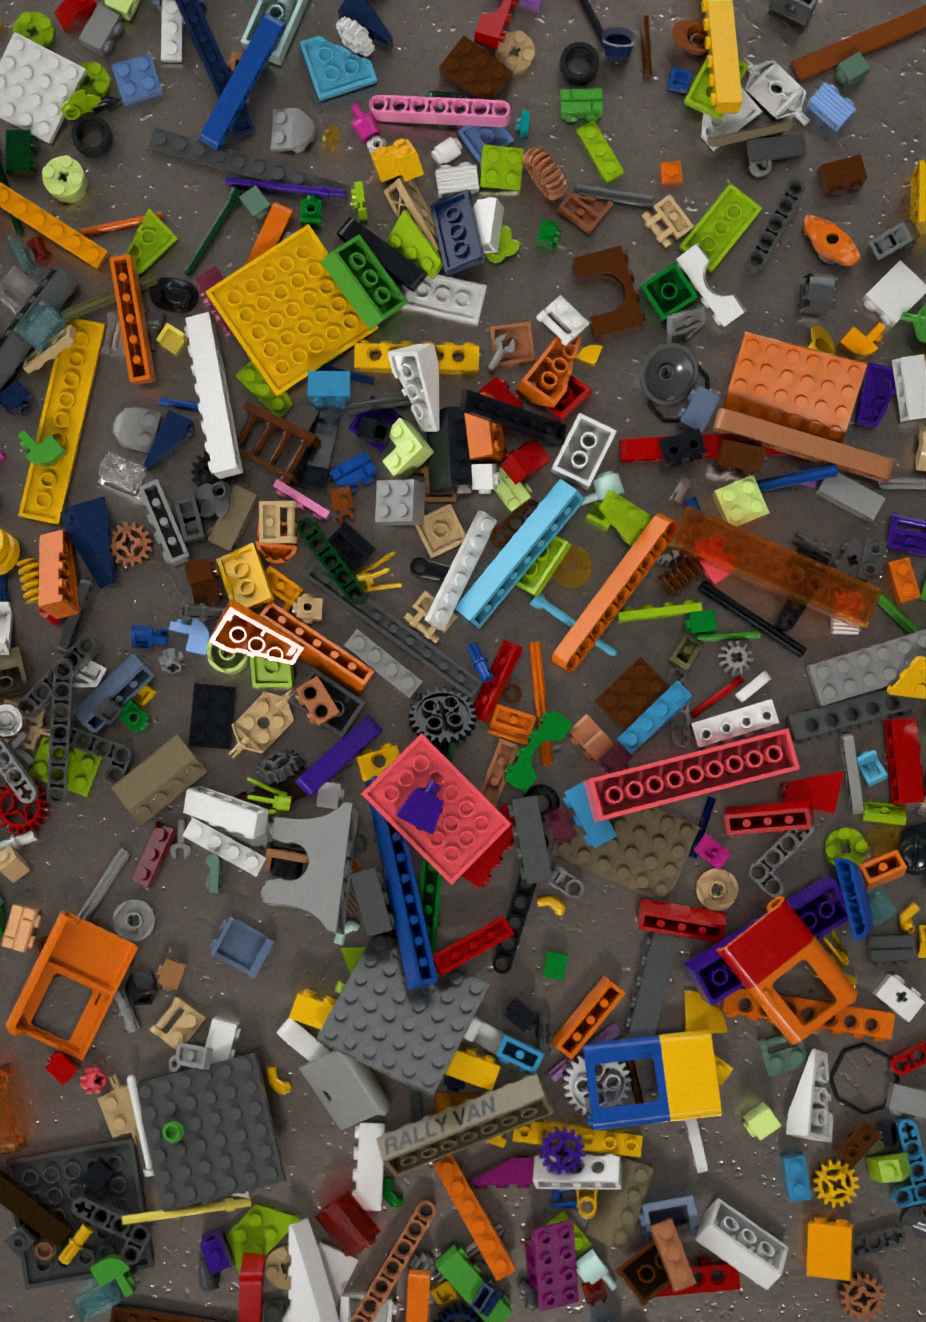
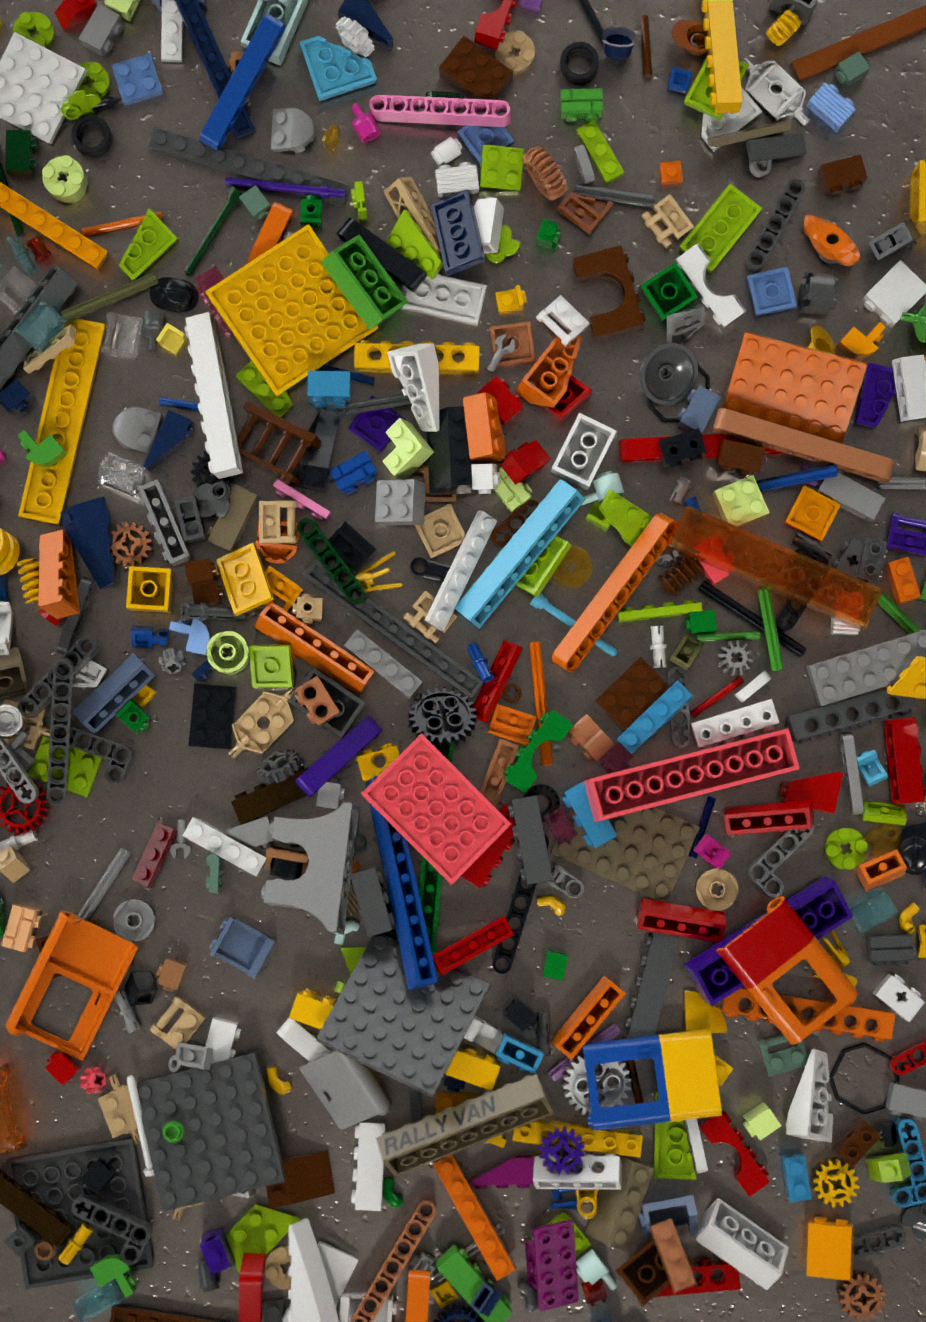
dark grey tile [93,696,123,725] -> none
orange brick [109,254,156,385] -> none
dark tan slope [111,734,208,825] -> none
light yellow bar [122,1198,251,1225] -> none
white brick [183,785,269,839] -> none
orange wedge [209,599,304,665] -> none
lime plant [247,777,292,815] -> none
clear red brick [314,1190,381,1257] -> none
dark orange plate [329,486,354,523] -> none
black brick [356,417,392,445] -> none
white plate [367,135,387,153] -> none
yellow brick [370,139,424,183] -> none
dark purple torso [395,780,444,835] -> none
black plate [460,389,567,446] -> none
teal plate [516,111,530,138] -> none
yellow tile [576,345,603,367] -> none
blue brick [834,858,874,942] -> none
none -> yellow brick [126,566,175,613]
none -> dark blue plate [192,660,214,682]
none -> reddish brown slope [266,1150,335,1208]
none -> yellow bracket [495,285,527,314]
none -> light grey beam [573,144,595,184]
none -> white pin [650,626,667,668]
none -> lime wing [653,1091,697,1180]
none -> red arch [698,1111,770,1197]
none -> medium blue plate [746,266,797,317]
none -> bright green axle [758,588,784,671]
none -> yellow gear [766,10,801,46]
none -> light orange plate [784,485,841,542]

